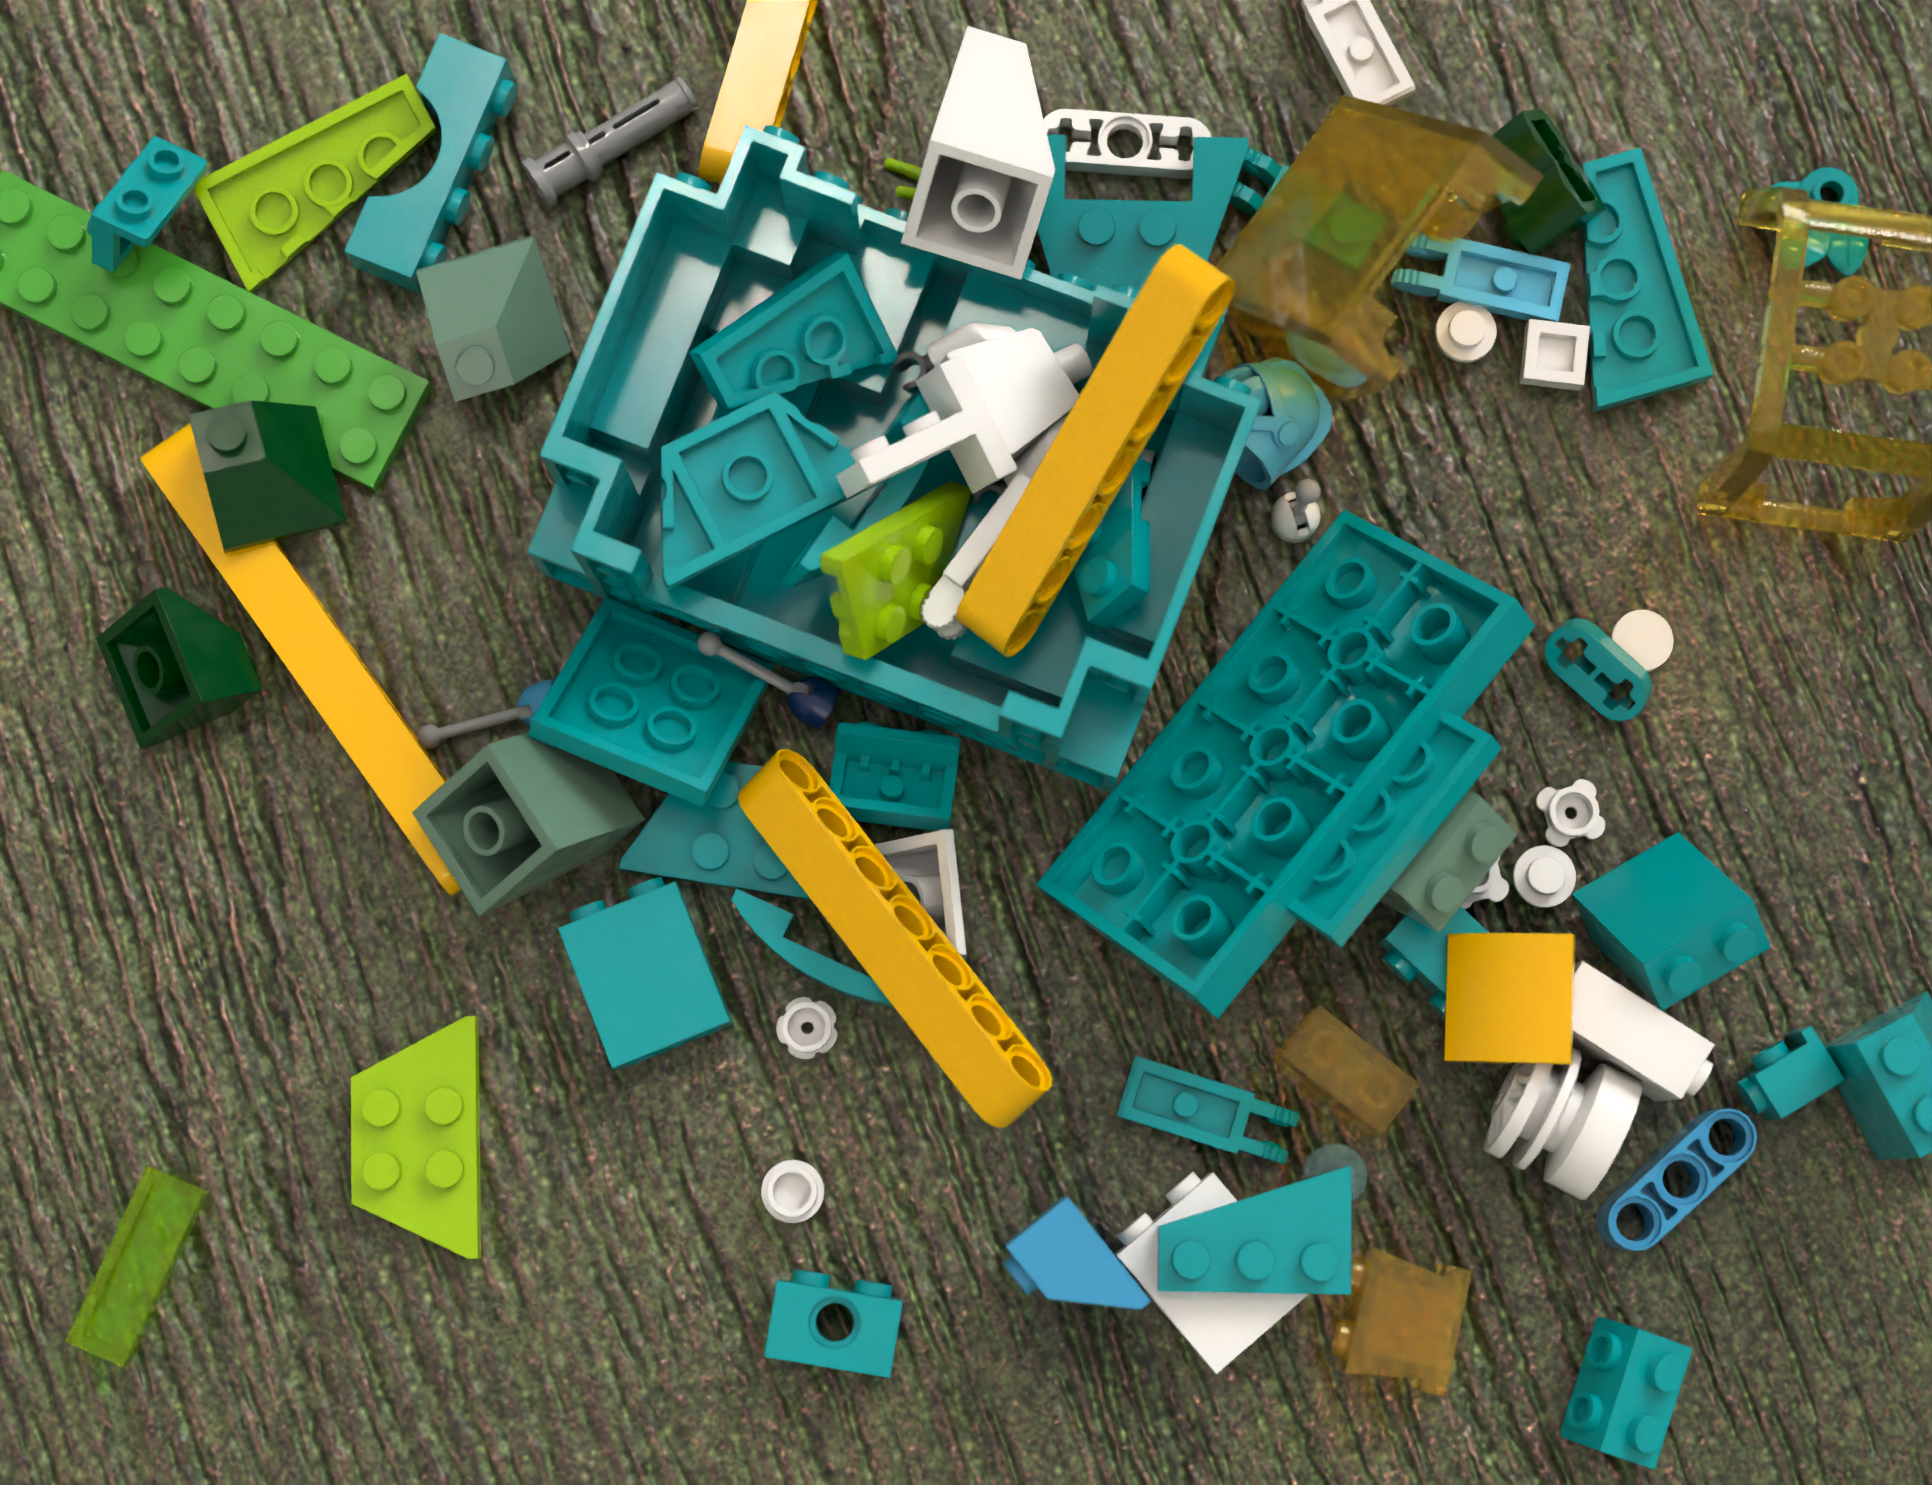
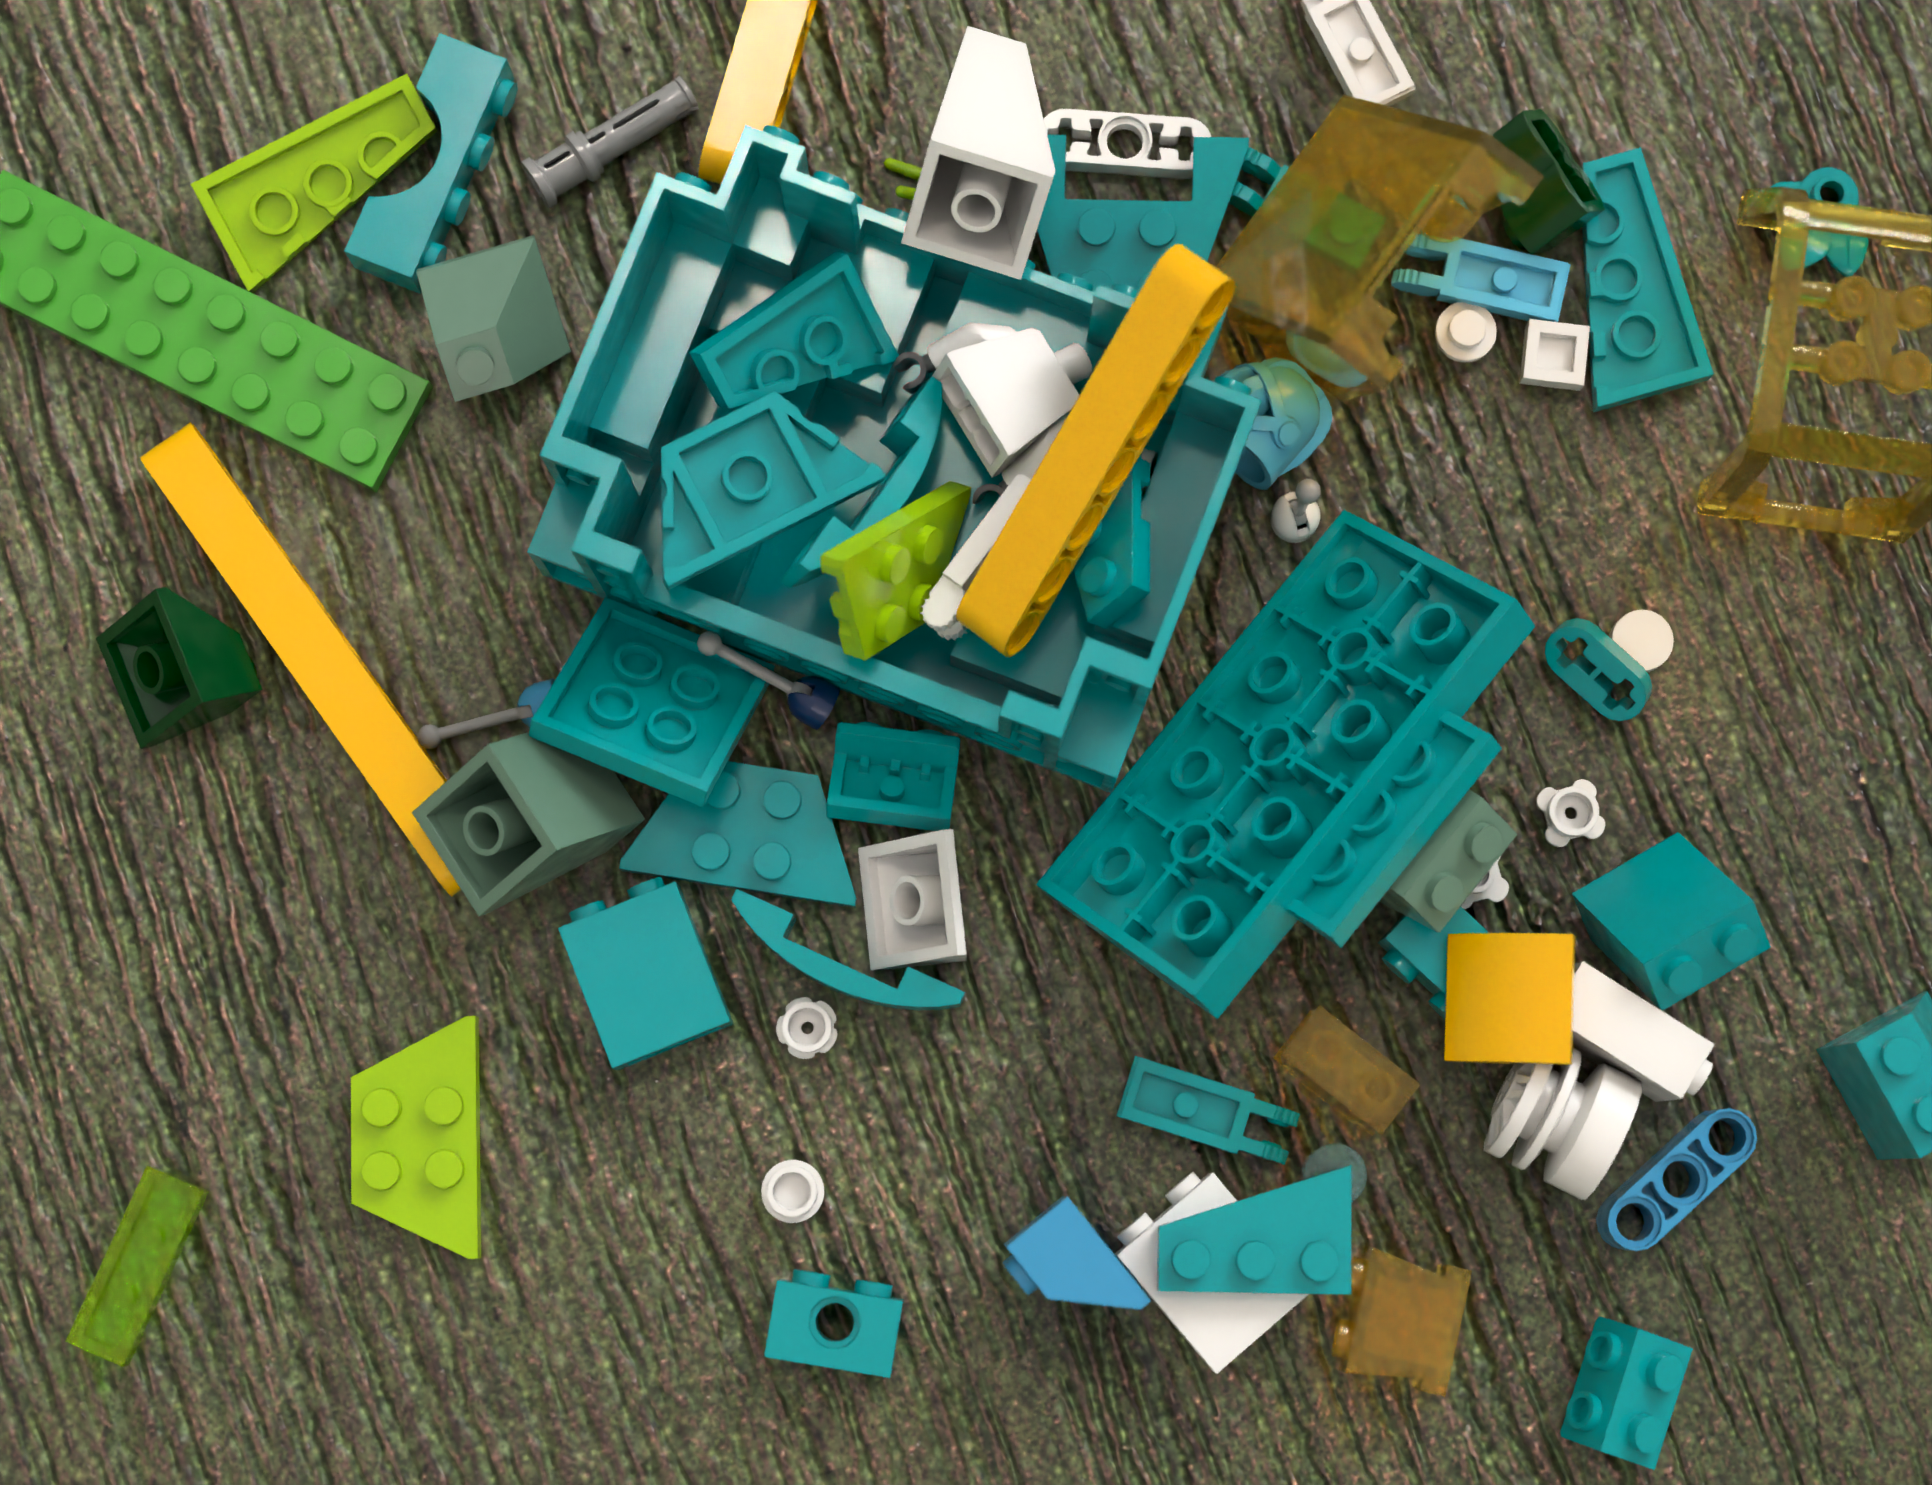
teal bracket [87,135,207,273] -> none
dark green slope [188,400,347,553] -> none
yellow beam [738,749,1052,1129] -> none
white bracket [836,355,1018,498] -> none
white plate [1513,845,1576,908] -> none
teal brick [1736,1026,1845,1120] -> none

